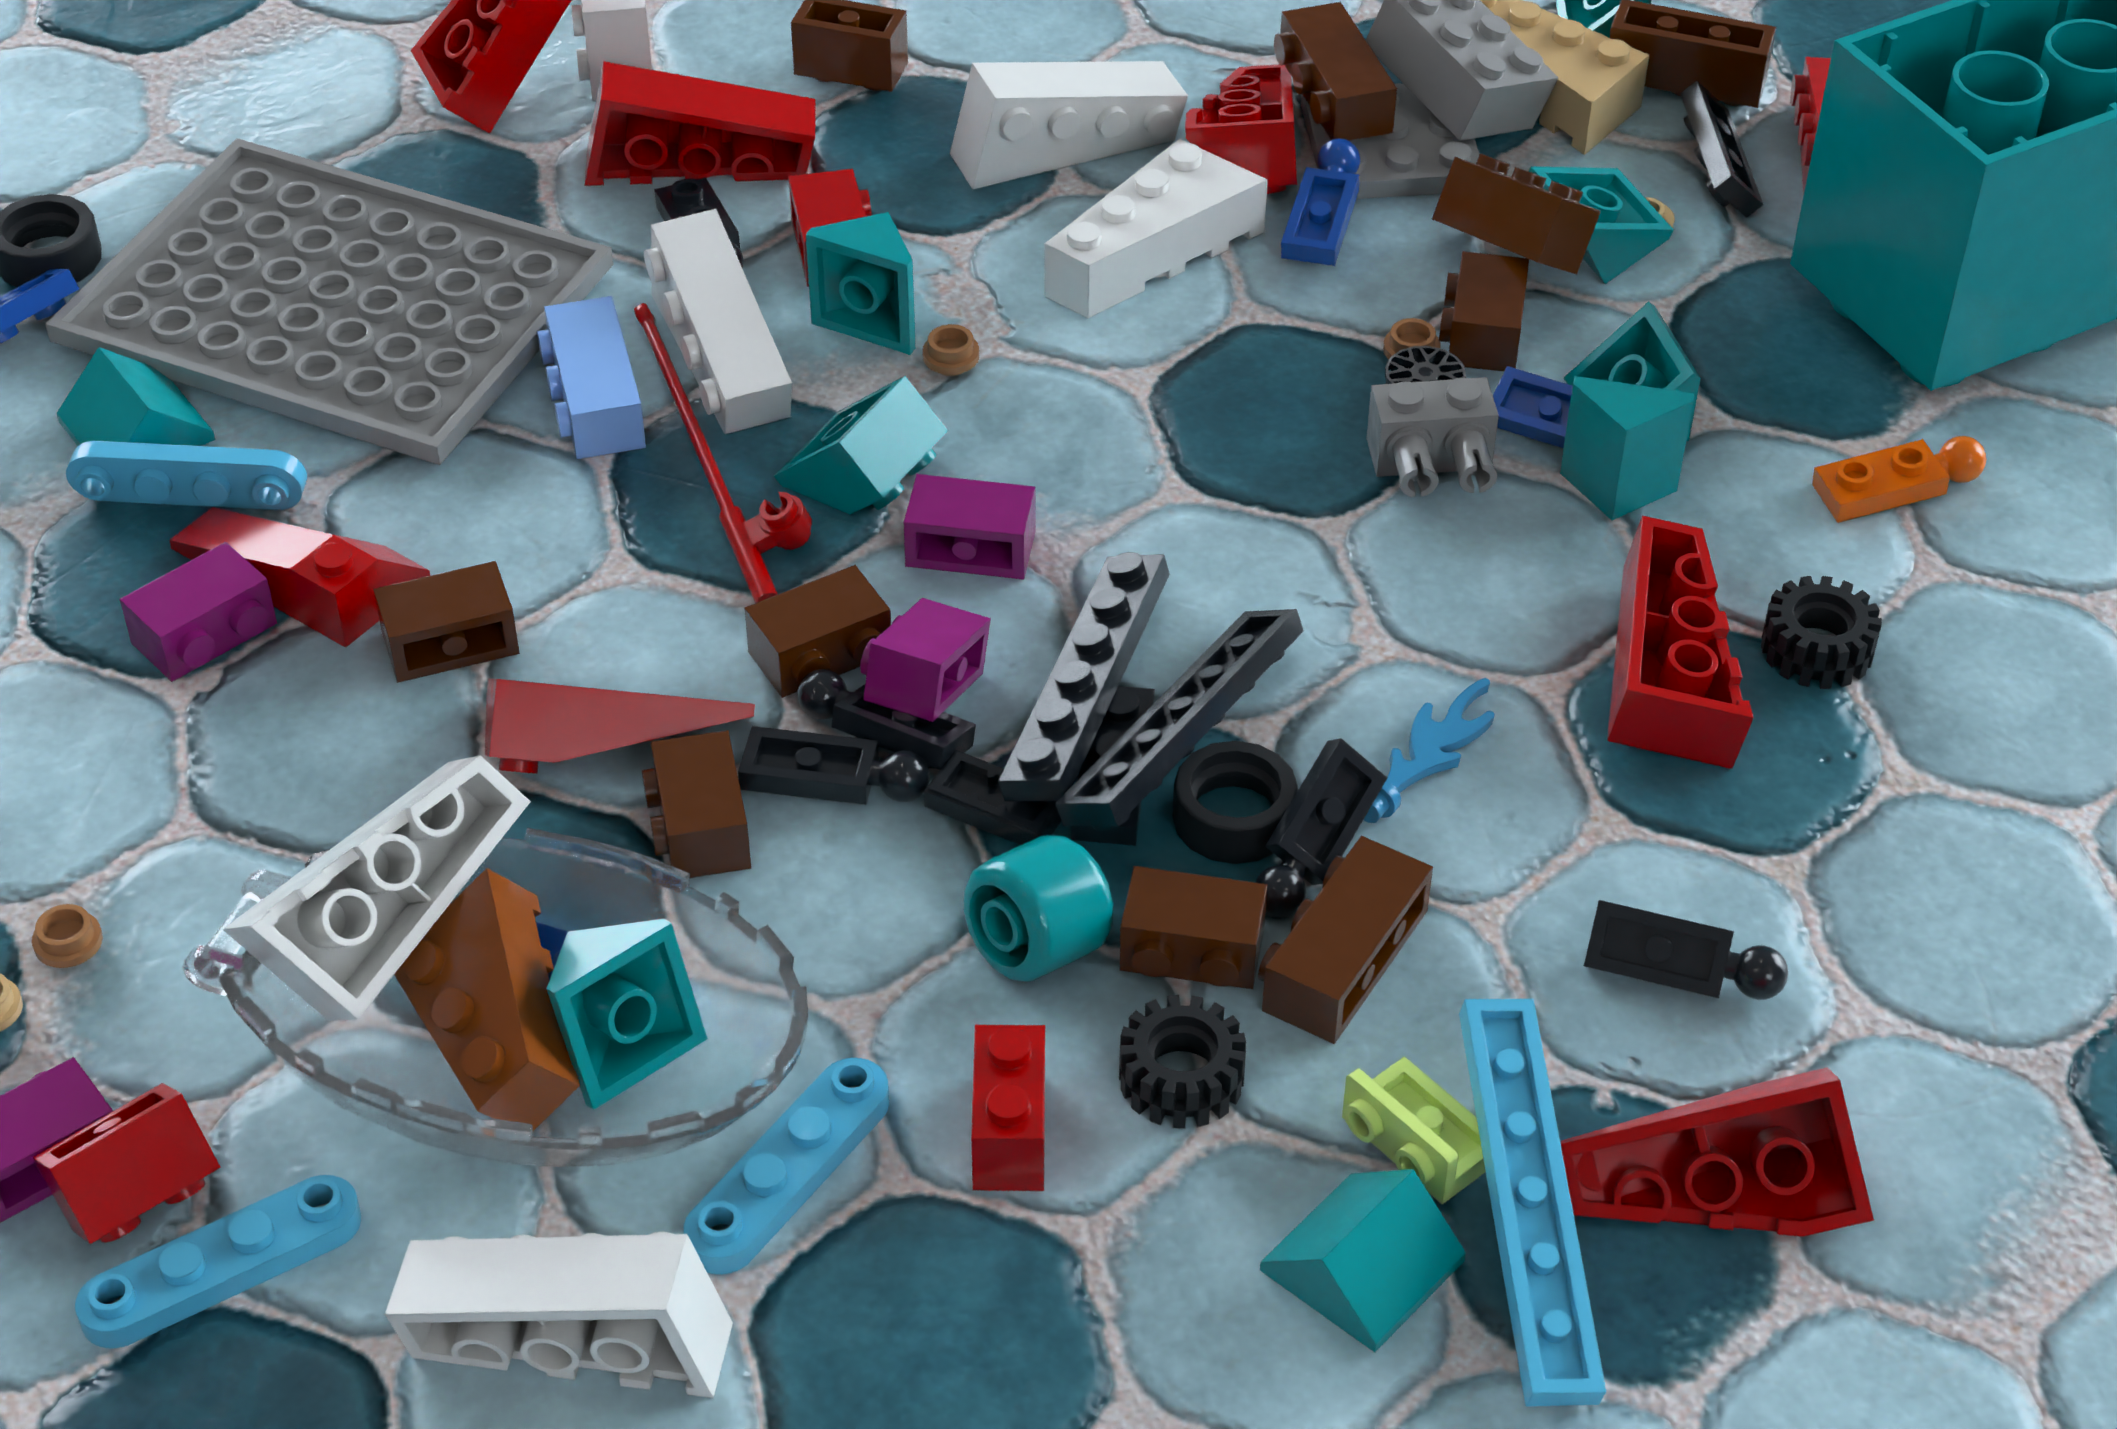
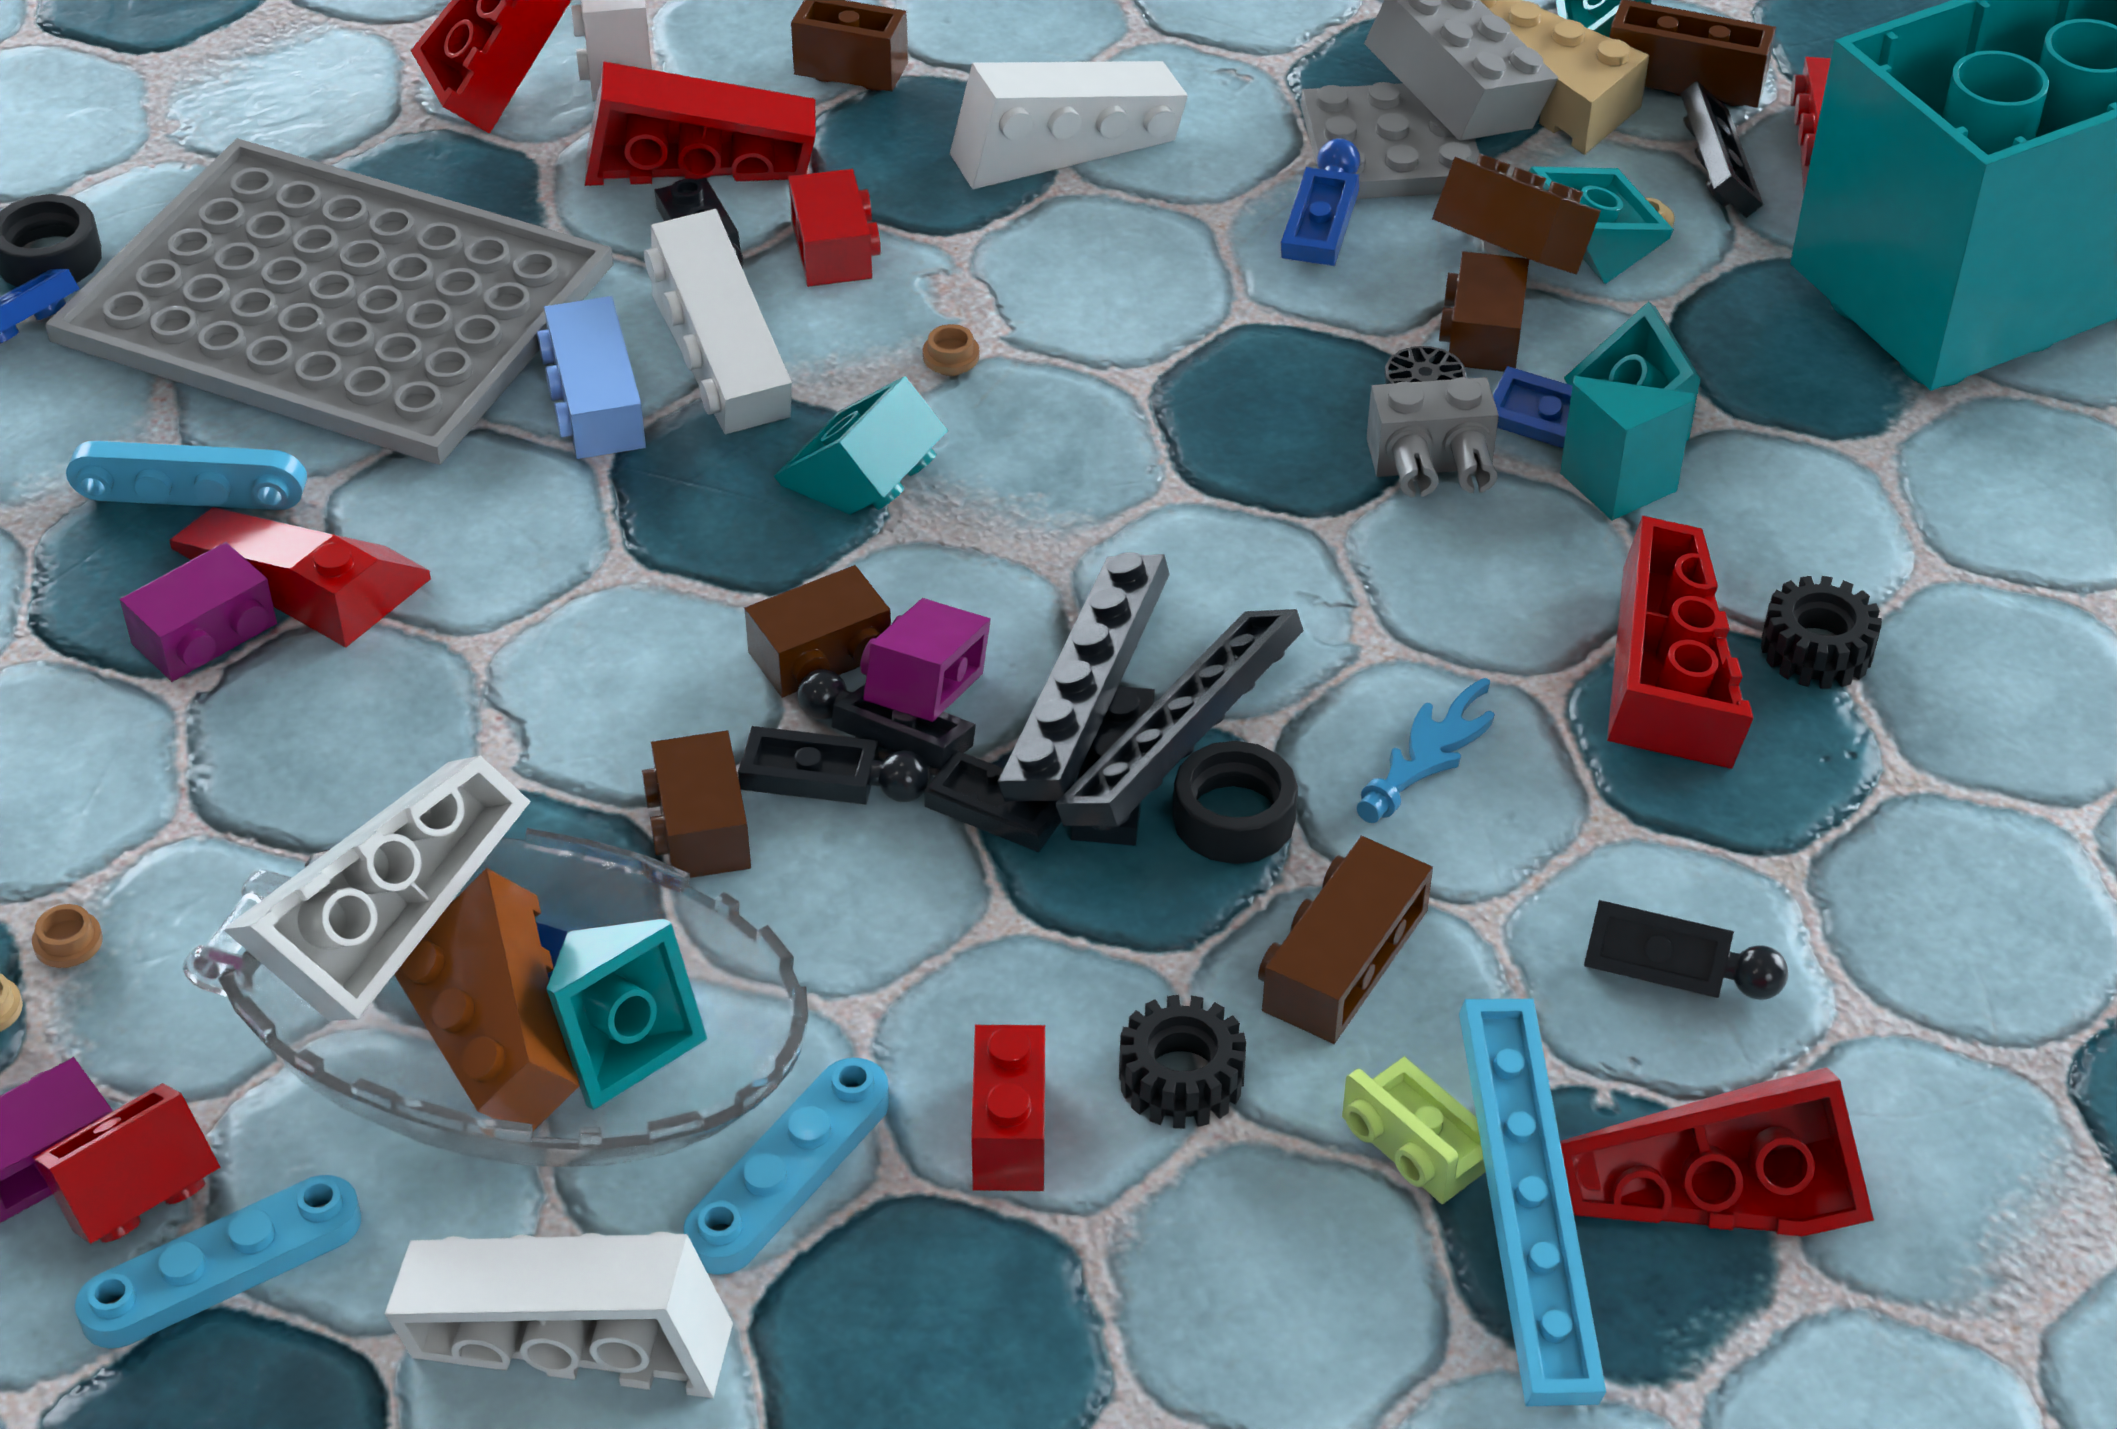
teal slope [56,347,216,446] -> none
reddish brown brick [373,561,520,683] -> none
red wedge [485,678,755,774] -> none
red piece [634,303,812,603] -> none
teal slope [806,212,916,355] -> none
magenta brick [903,474,1036,580] -> none
teal head [963,835,1114,982] -> none
white wedge [1045,139,1268,318] -> none
reddish brown brick [1119,866,1268,989] -> none
red wedge [1185,64,1297,194] -> none
black plate [1255,738,1388,919] -> none
teal slope [1260,1169,1466,1353] -> none
reddish brown brick [1274,2,1397,141] -> none
medium nougat plate [1383,318,1441,360] -> none
orange plate [1812,436,1986,523] -> none

